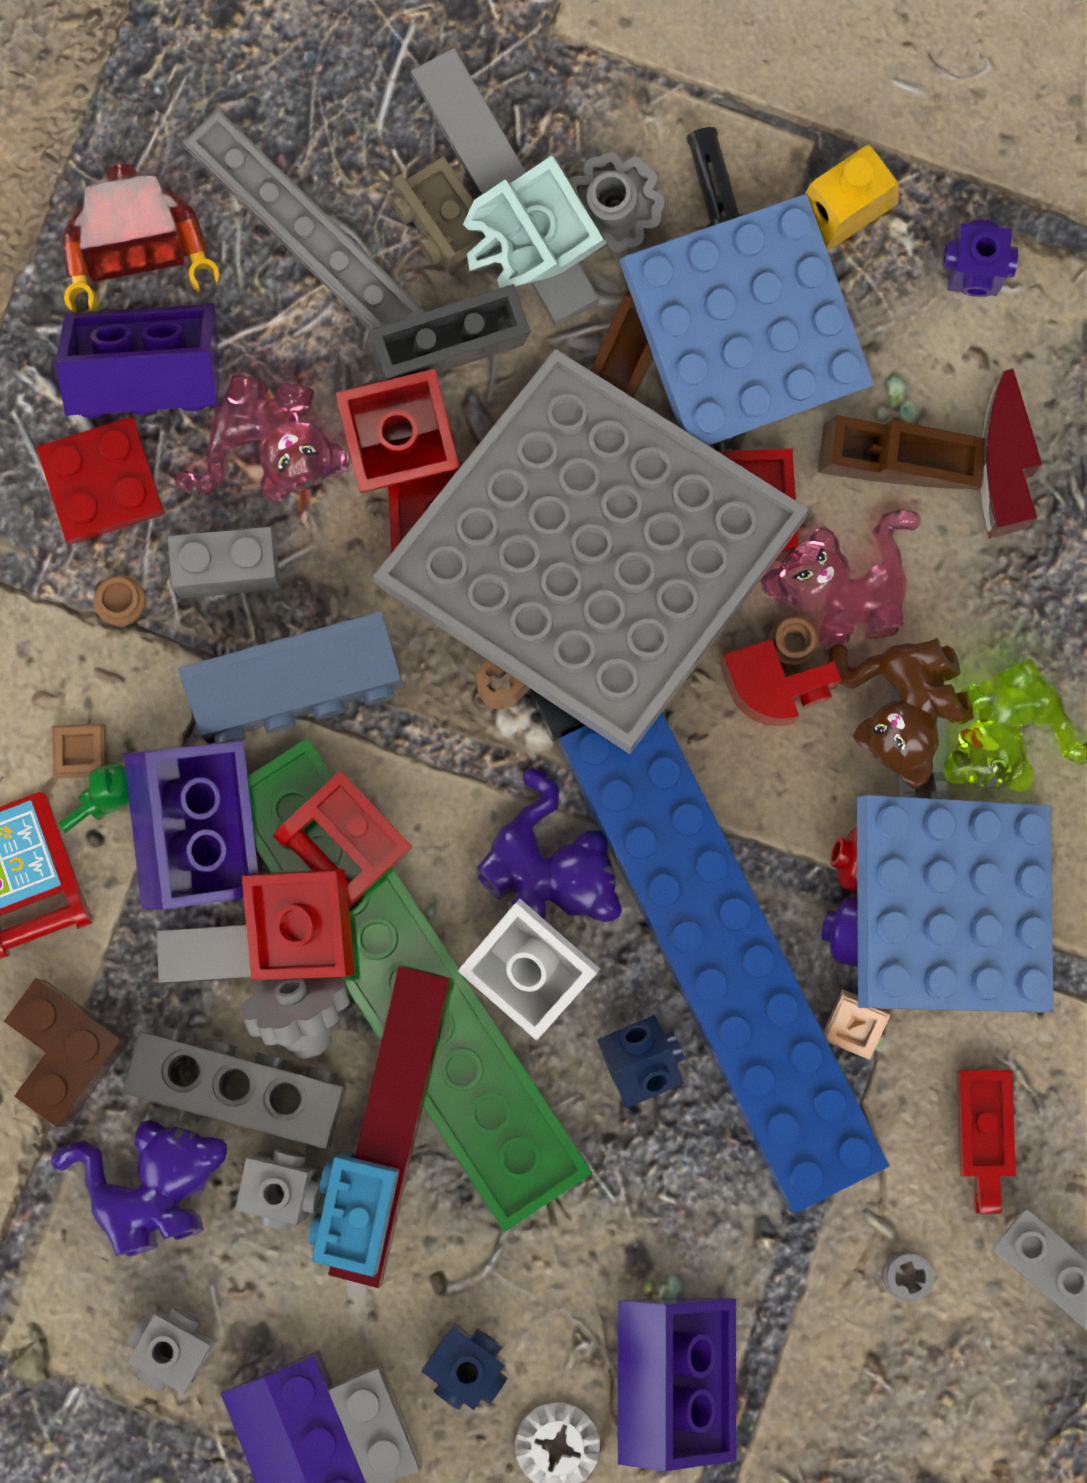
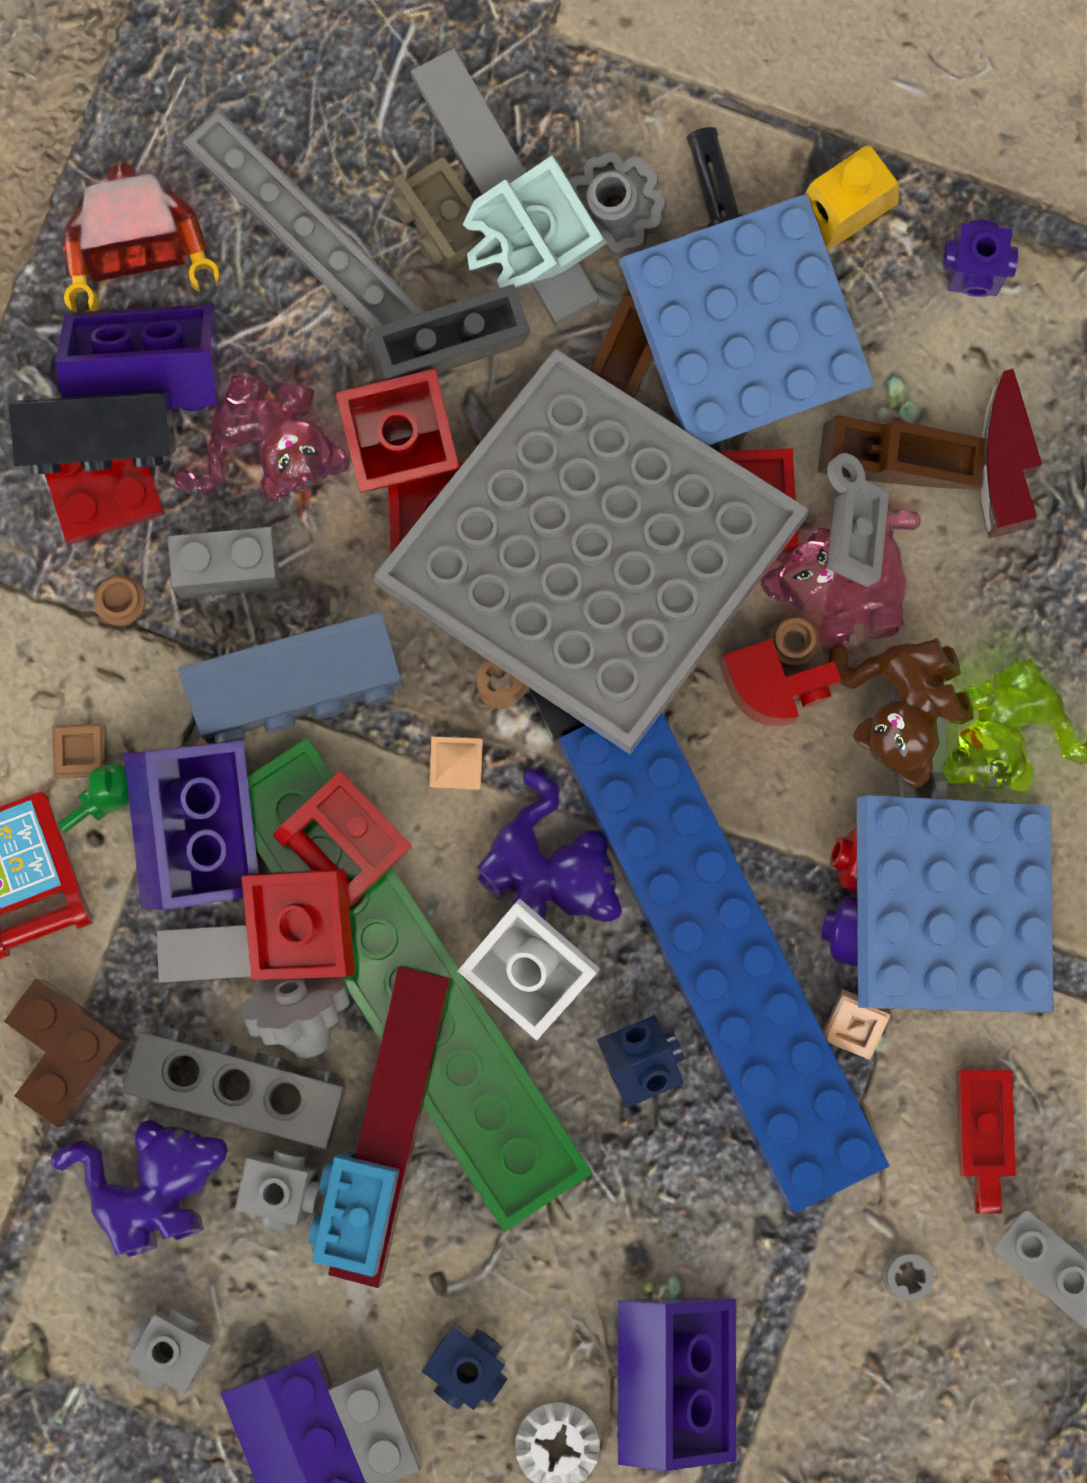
none -> black brick [8,390,176,474]
none -> light nougat tile [429,736,483,792]
none -> light grey hinge [827,453,889,587]

